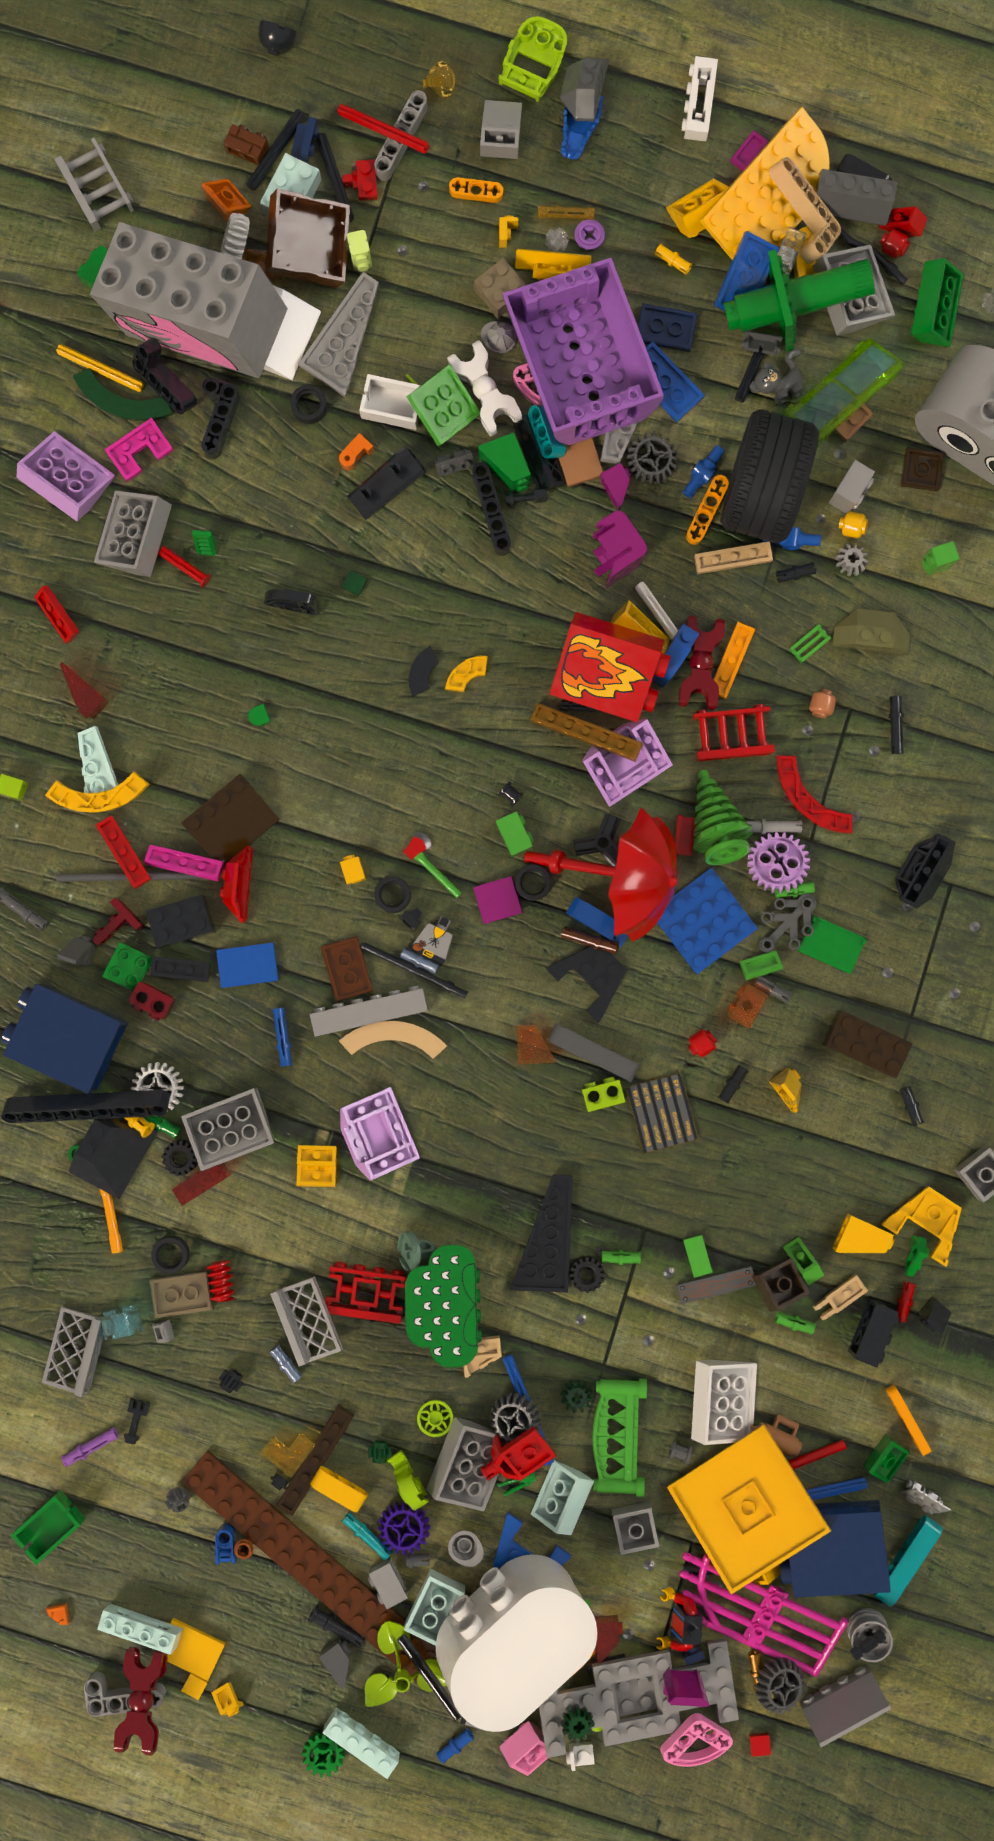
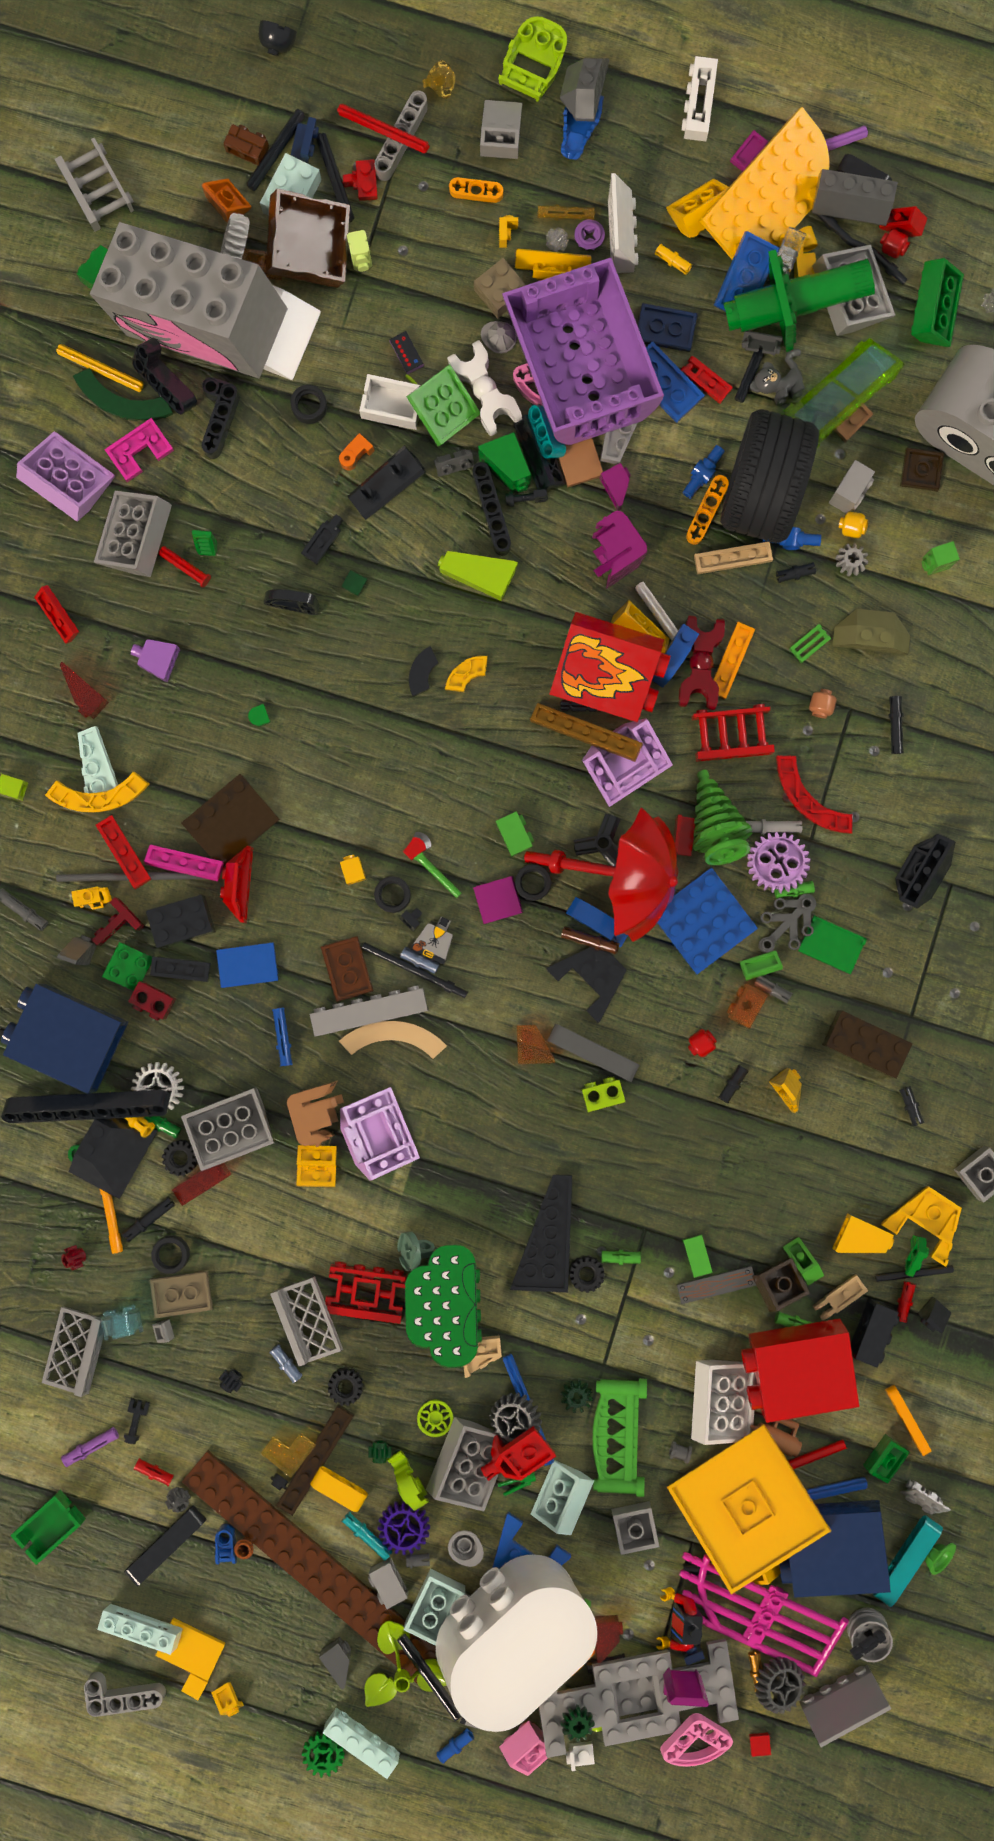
orange tile [46,1603,70,1625] -> none
dark red piece [114,1647,168,1756] -> none
red piece [206,1260,235,1302] -> none
light grey wing [299,272,379,398] -> none
black pin [308,1605,365,1649] -> none
black bush [498,781,523,807] -> none
piece [625,1072,699,1154] -> none
dark grey gear [626,432,678,485] -> none
tan beam [769,157,841,264] -> none
none -> dark red gear [61,1245,86,1270]
none -> yellow piece [71,886,112,910]
none -> black pin [122,1196,176,1242]
none -> black beam [124,1505,207,1587]
none -> medium lavender torso [131,639,180,682]
none -> red pin [133,1458,174,1487]
none -> medium nougat piece [287,1080,344,1147]
none -> black hinge [301,514,343,565]
none -> black tyre [328,1367,364,1406]
none -> black tile [389,331,424,374]
none -> lime slope [438,551,518,601]
none -> white slope [608,173,638,273]
none -> red plate [680,356,733,404]
none -> red brick [741,1318,859,1423]
none -> medium lavender axle [825,126,868,151]
none -> black bar [875,1265,954,1282]
none -> bright green piece [925,1543,956,1575]

